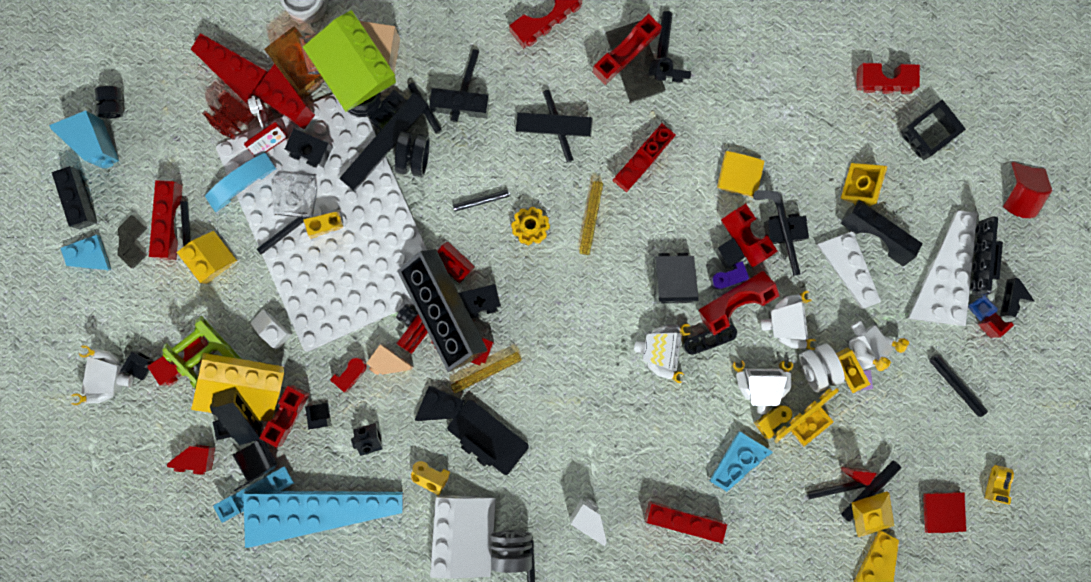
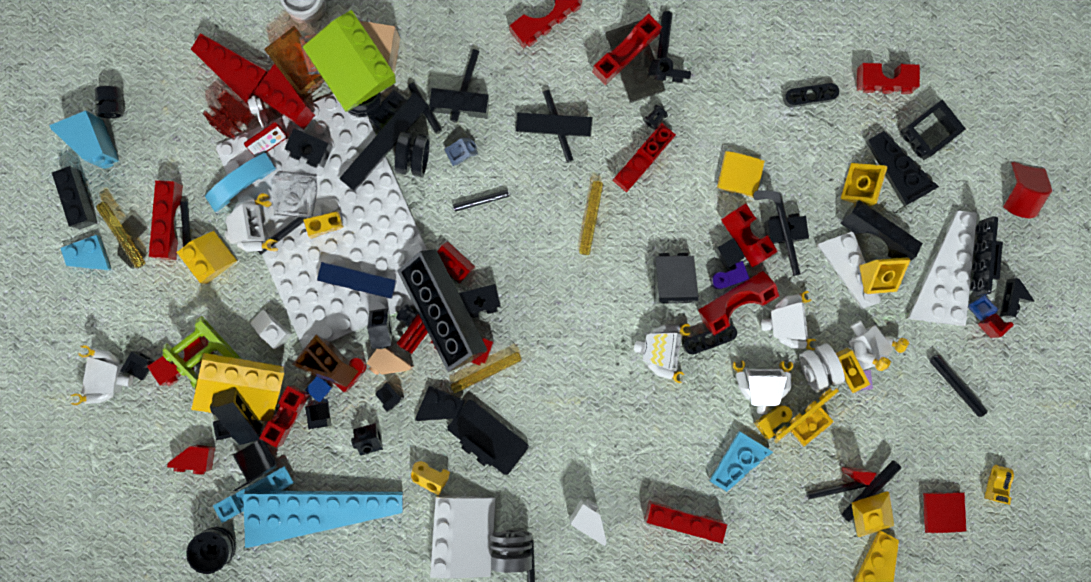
yellow plant [511,207,550,246] -> none
none -> clear yellow axle [96,202,146,268]
none -> black wheel [186,526,237,574]
none -> white torso [225,193,278,252]
none -> reddish brown wedge [292,334,359,387]
none -> blue tile [305,377,333,403]
none -> dark blue tile [317,262,397,299]
none -> black brick [367,308,393,349]
none -> black panel [375,381,404,412]
none -> sand blue bracket [444,138,478,166]
none -> black bush [643,104,668,130]
none -> black beam [783,83,839,108]
none -> yellow slope [859,258,910,294]
none -> black wing [866,131,939,206]

